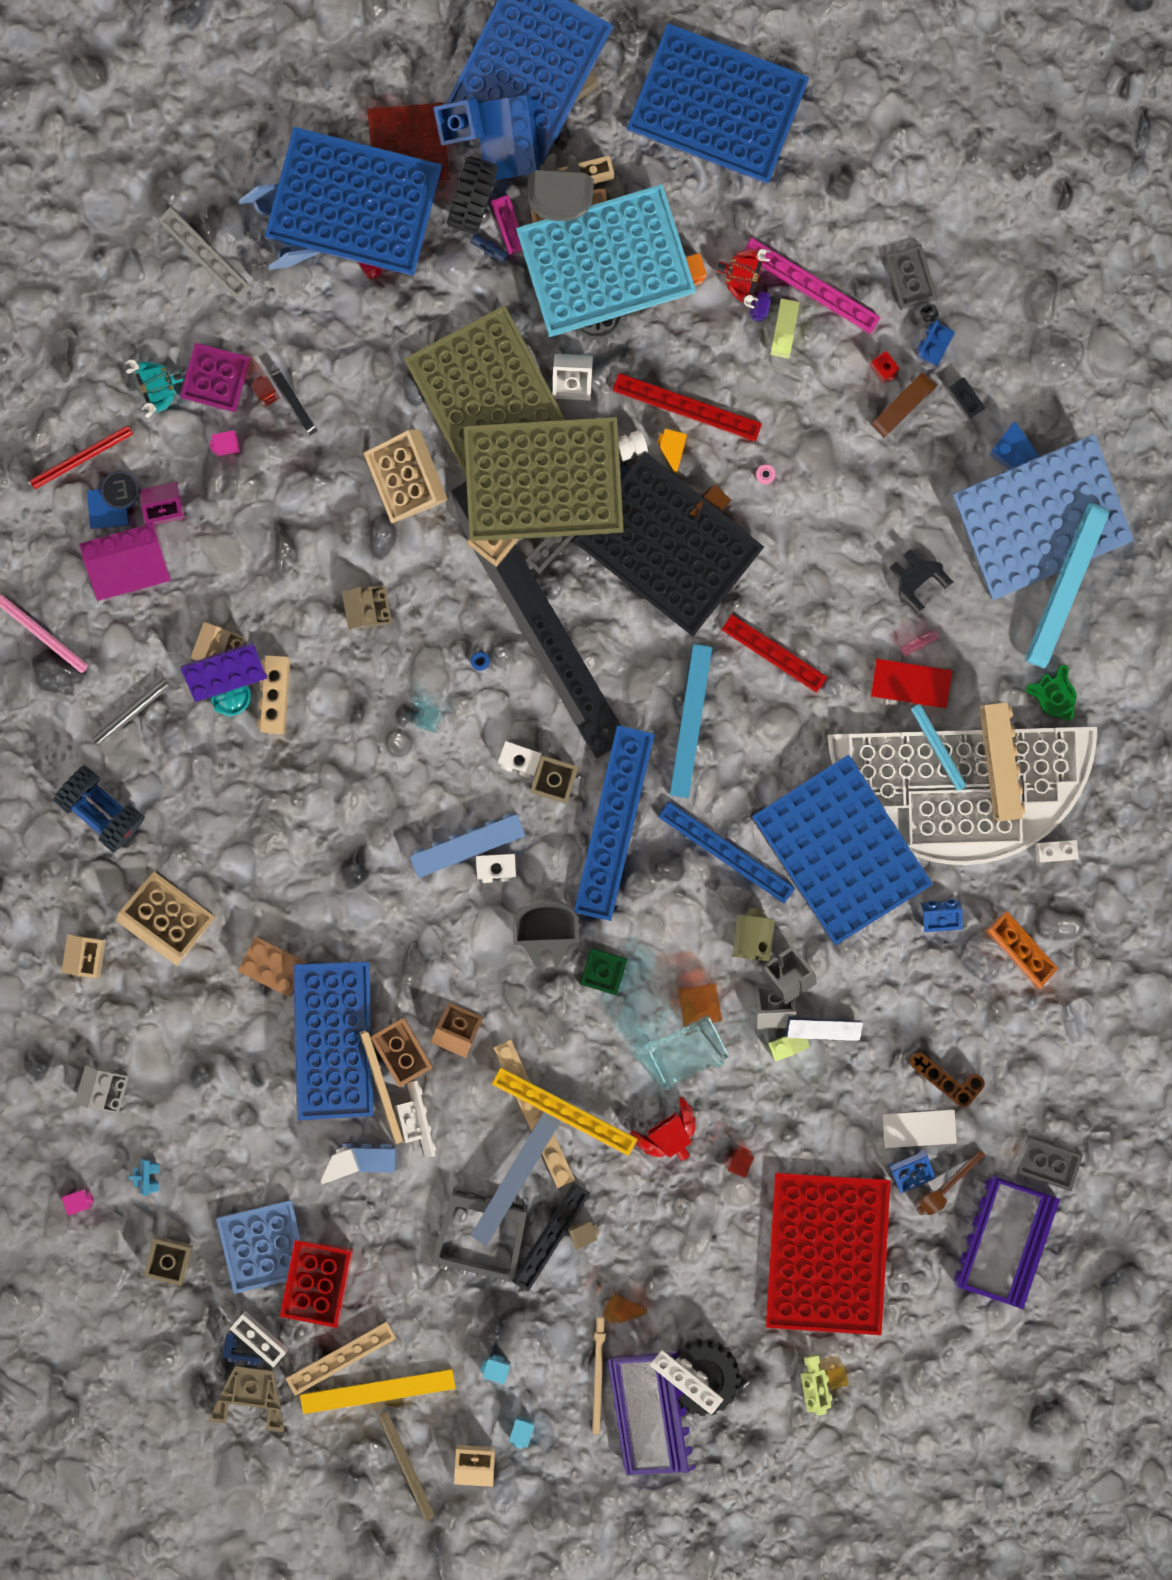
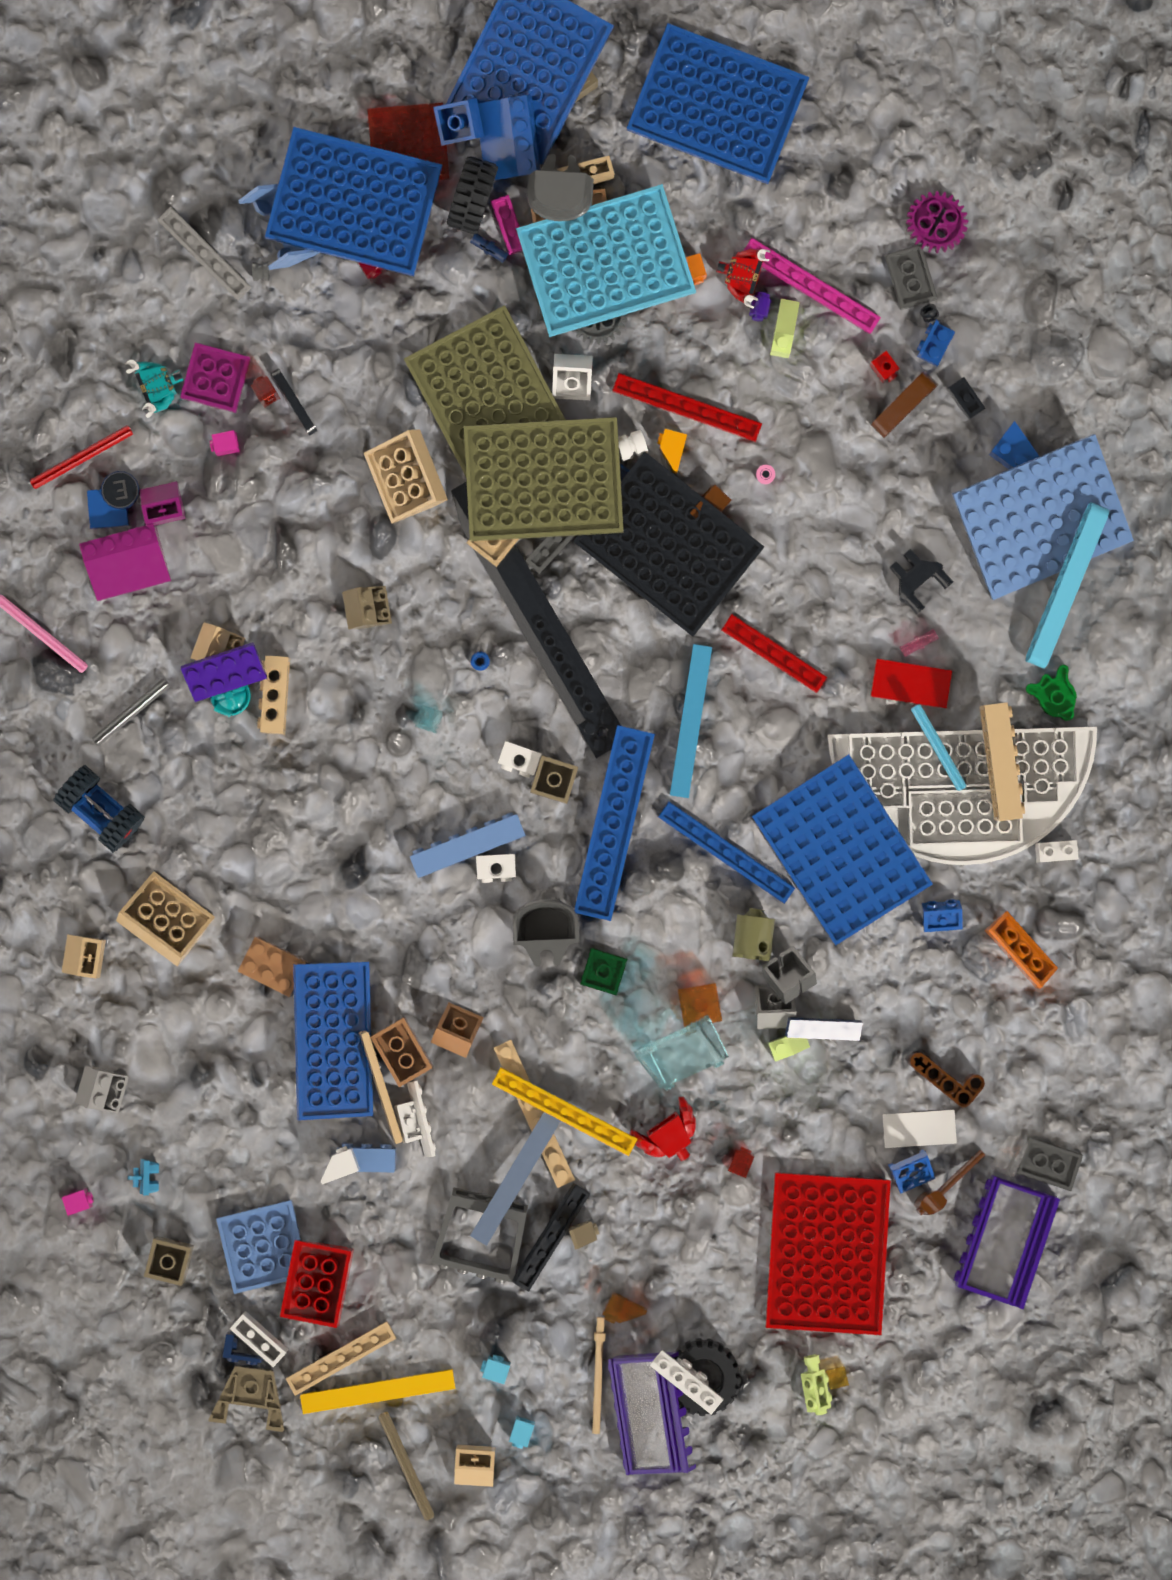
none -> magenta gear [906,191,969,253]

